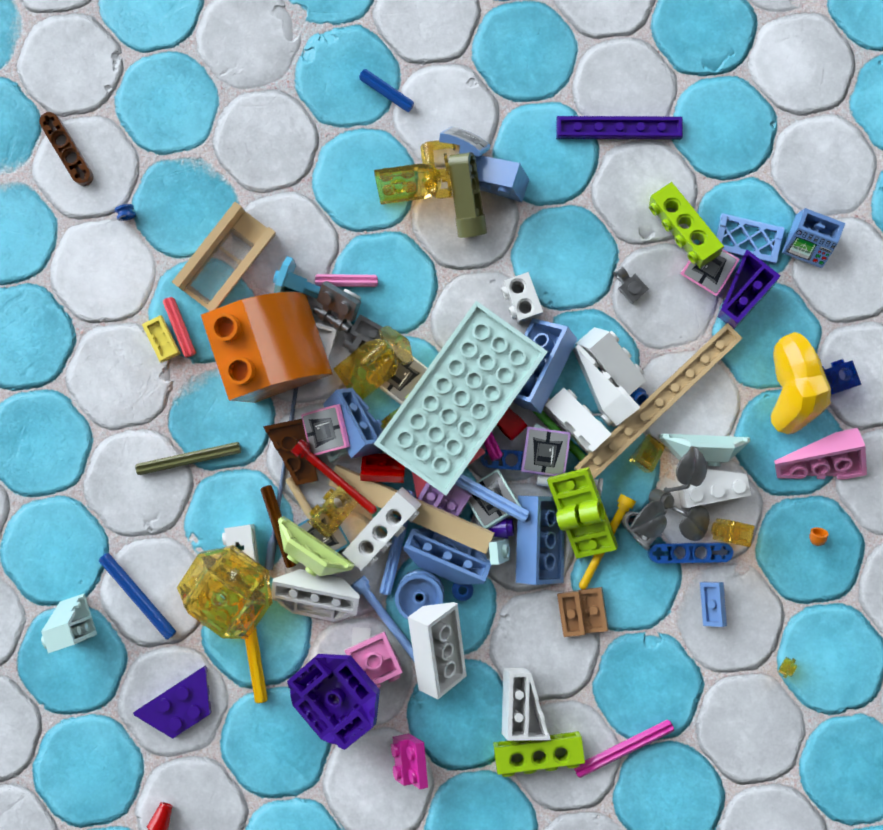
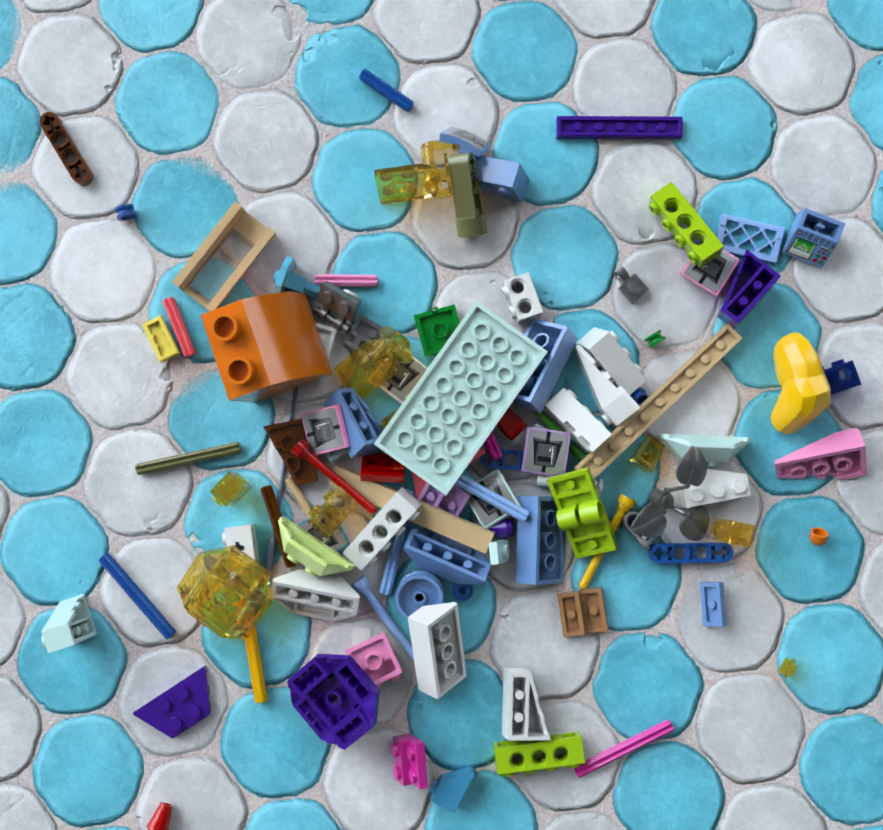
none -> clear yellow brick [210,472,252,507]
none -> green plate [414,304,460,357]
none -> dark azure slope [429,765,475,813]
none -> green bush [644,330,666,348]

